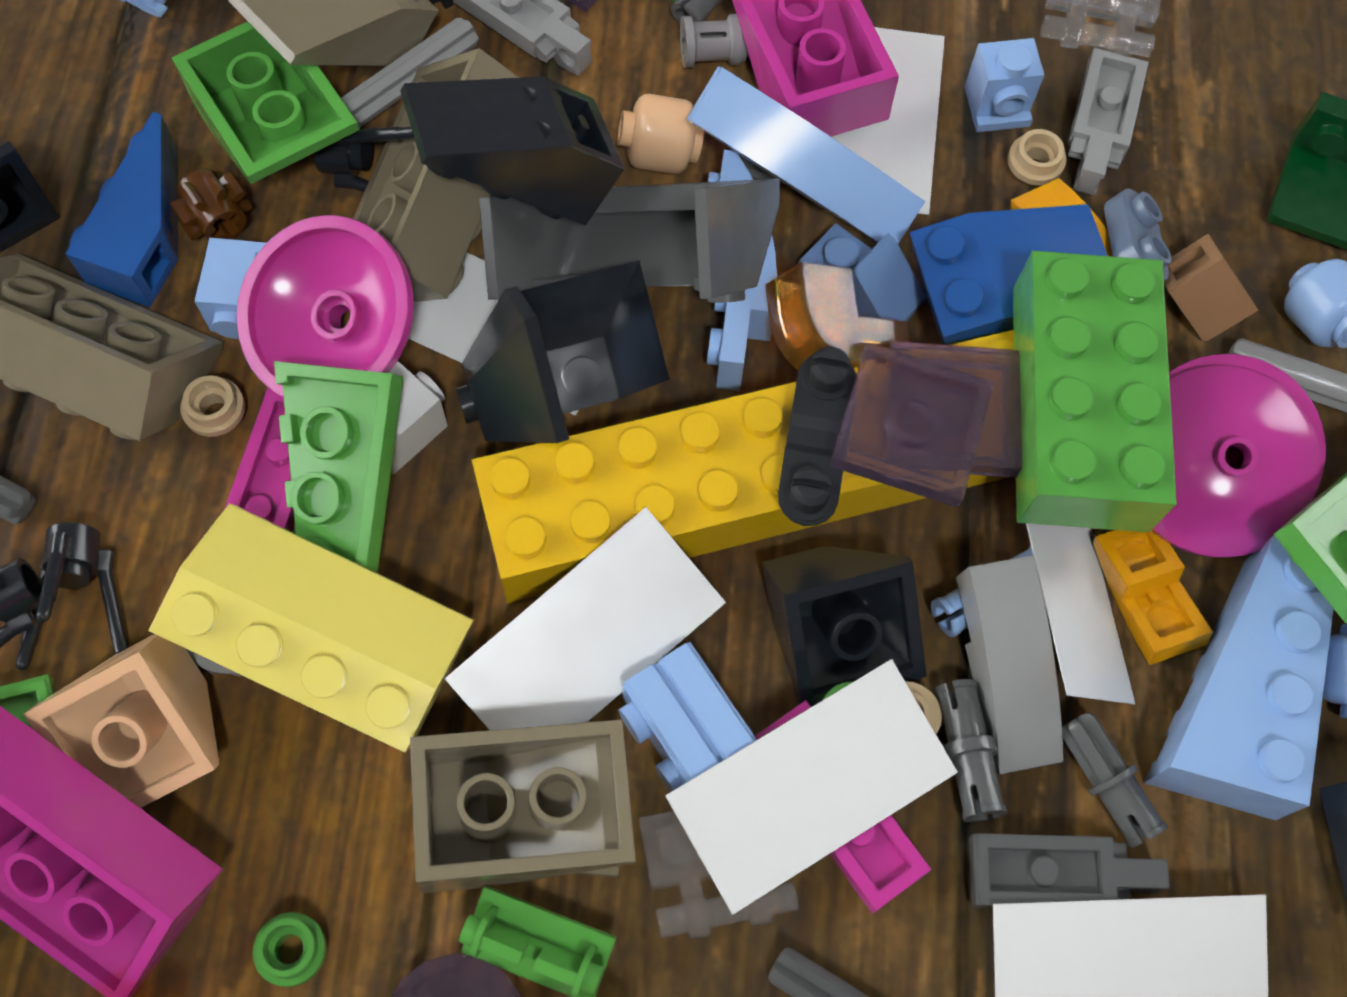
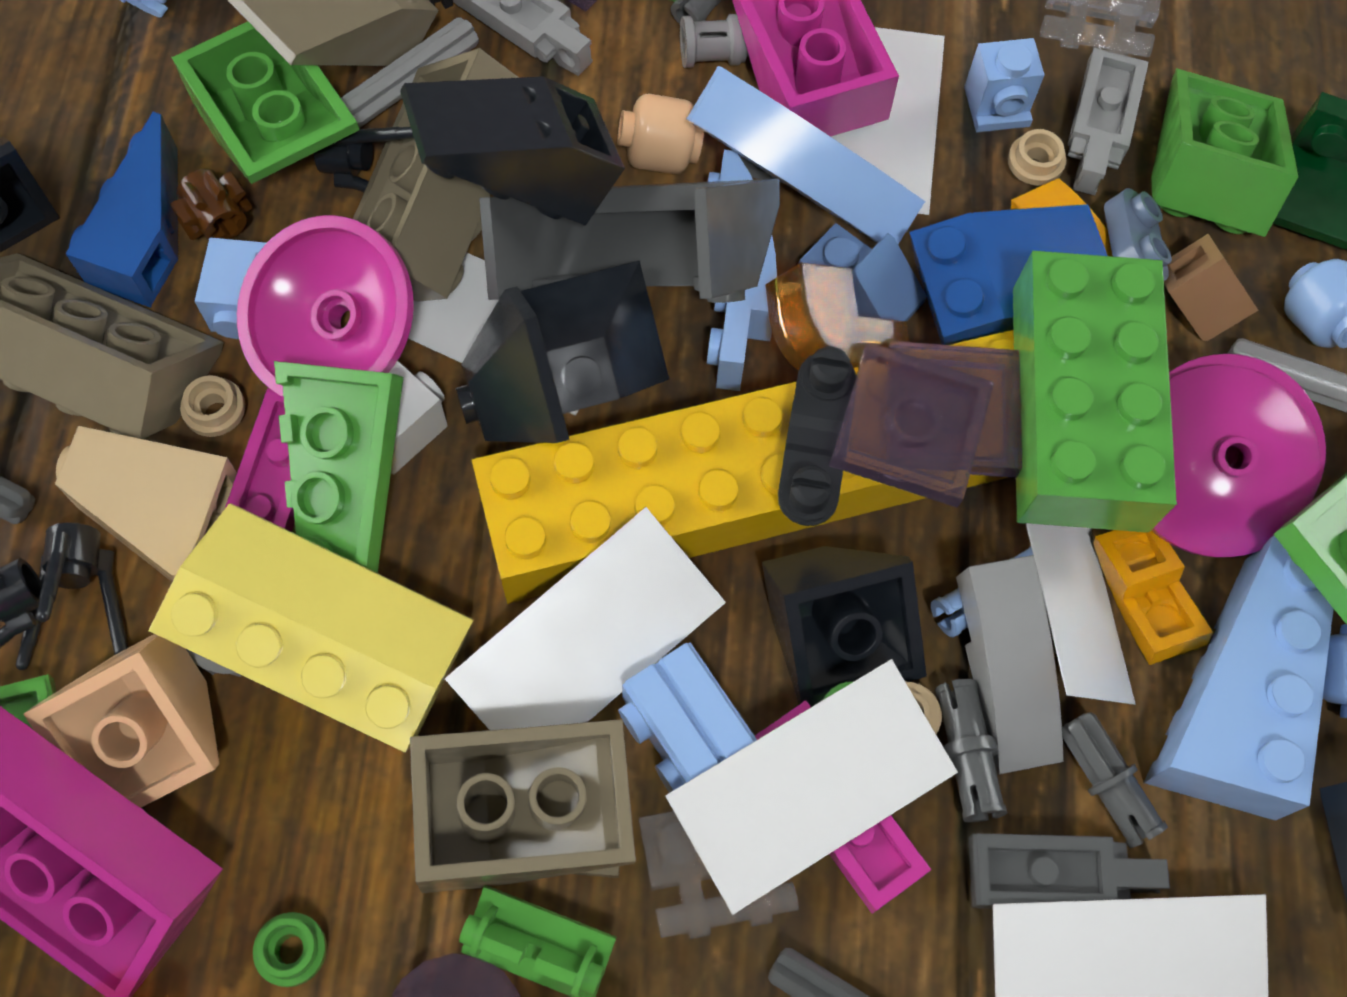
none -> tan slope [55,426,237,582]
none -> bright green slope [1151,68,1298,237]

